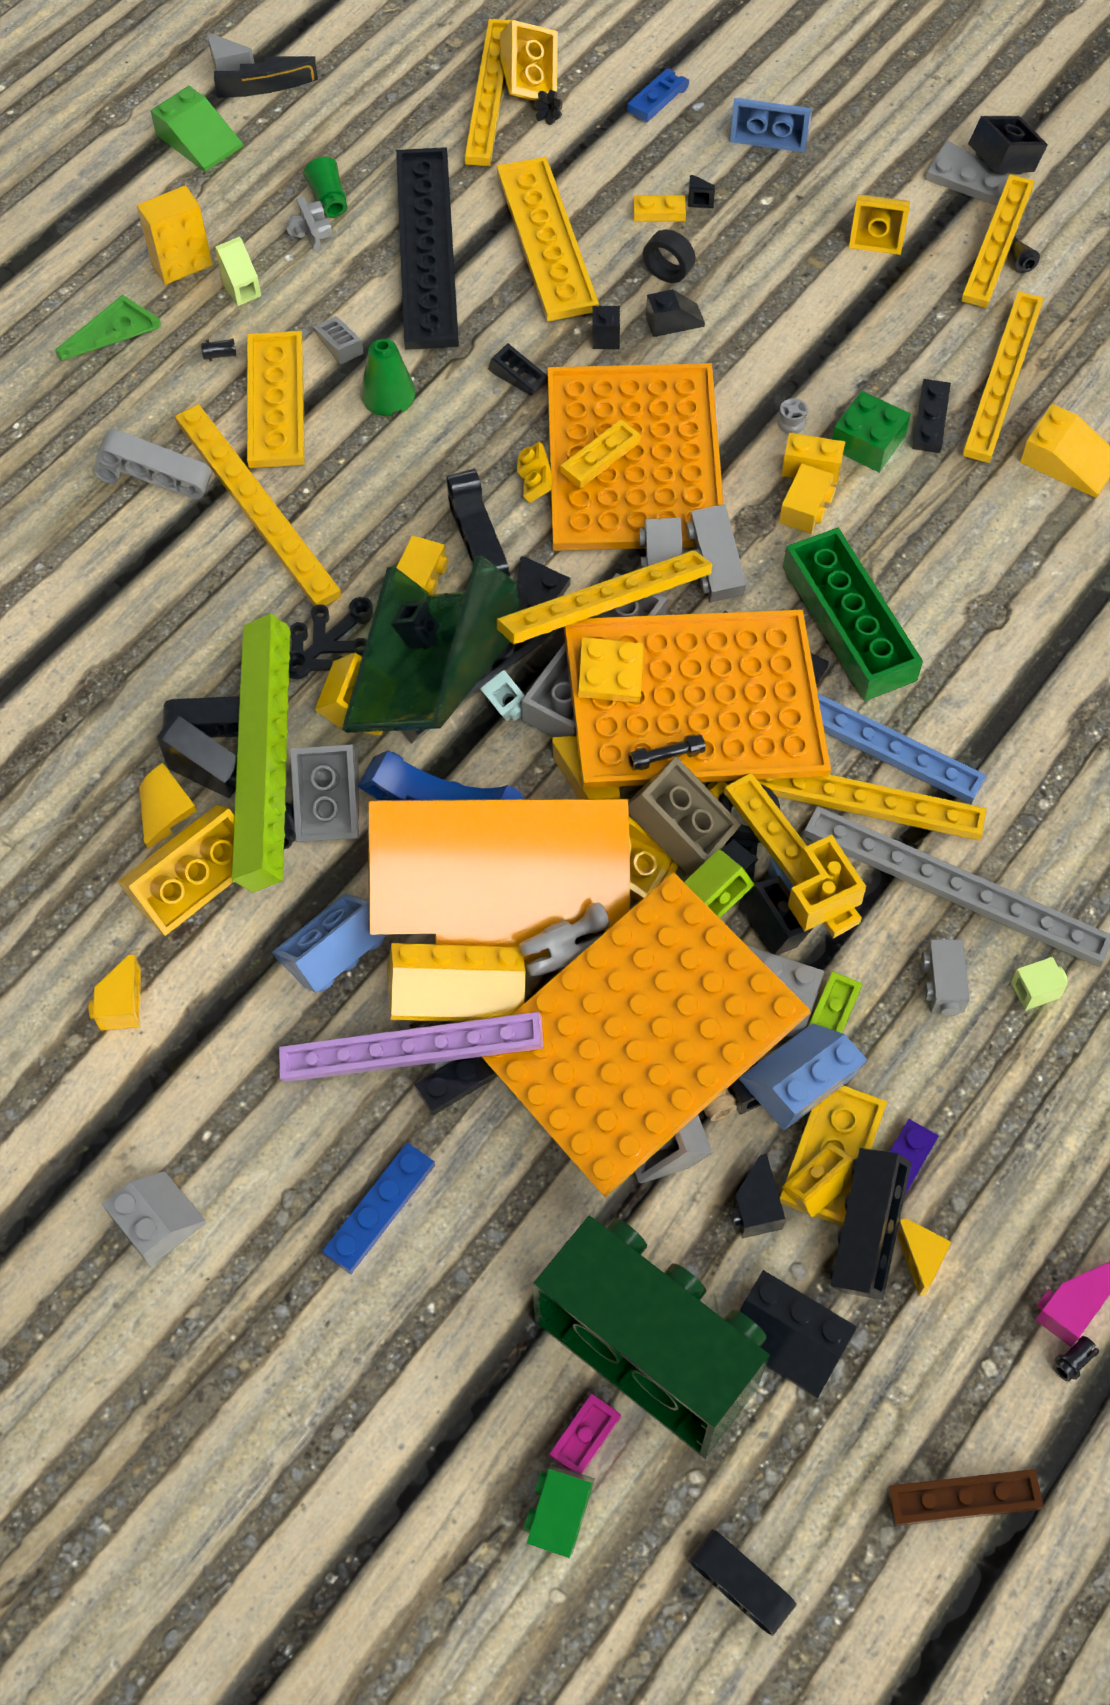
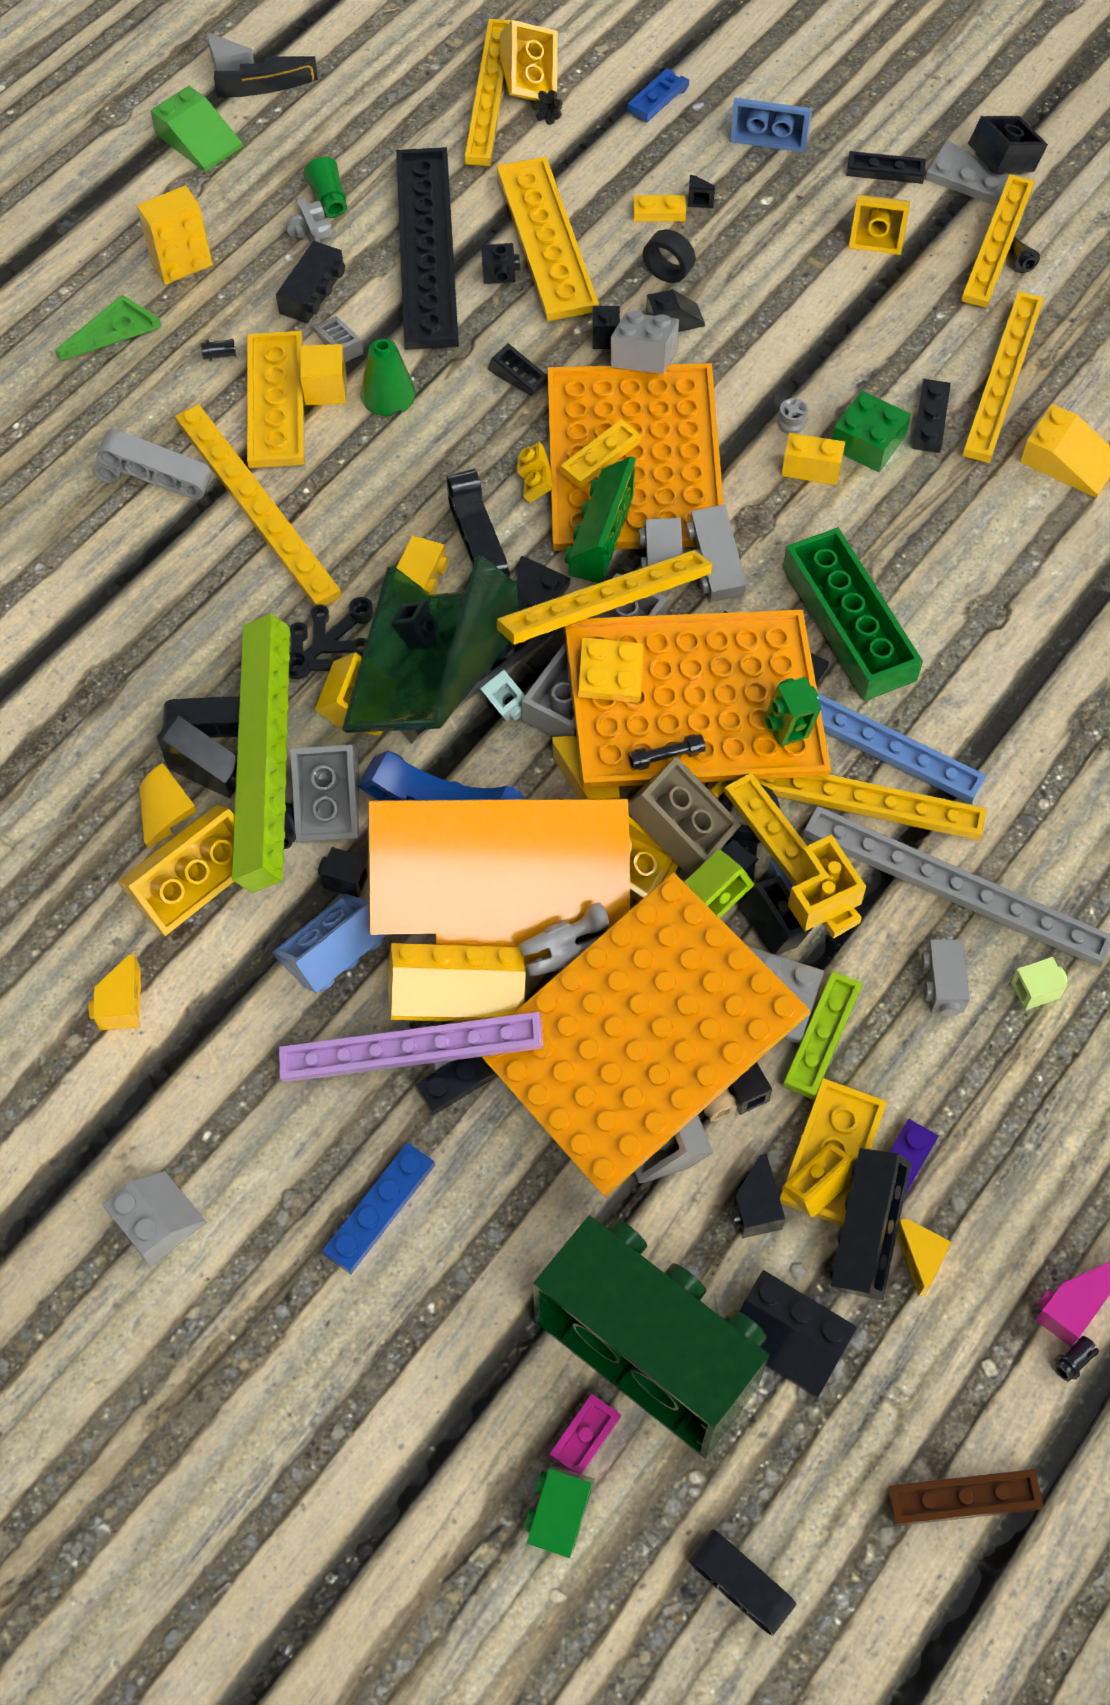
yellowish green slope [215,237,261,306] -> none
medium blue slope [739,1023,867,1131] -> none
yellow brick [779,464,836,534] -> none
none -> black brick [276,241,345,323]
none -> yellow head [300,344,347,405]
none -> black brick [318,847,368,898]
none -> black brick [481,243,520,284]
none -> green slope [565,456,636,583]
none -> light grey brick [611,311,679,374]
none -> green brick [765,676,822,747]
none -> black tile [846,151,926,184]

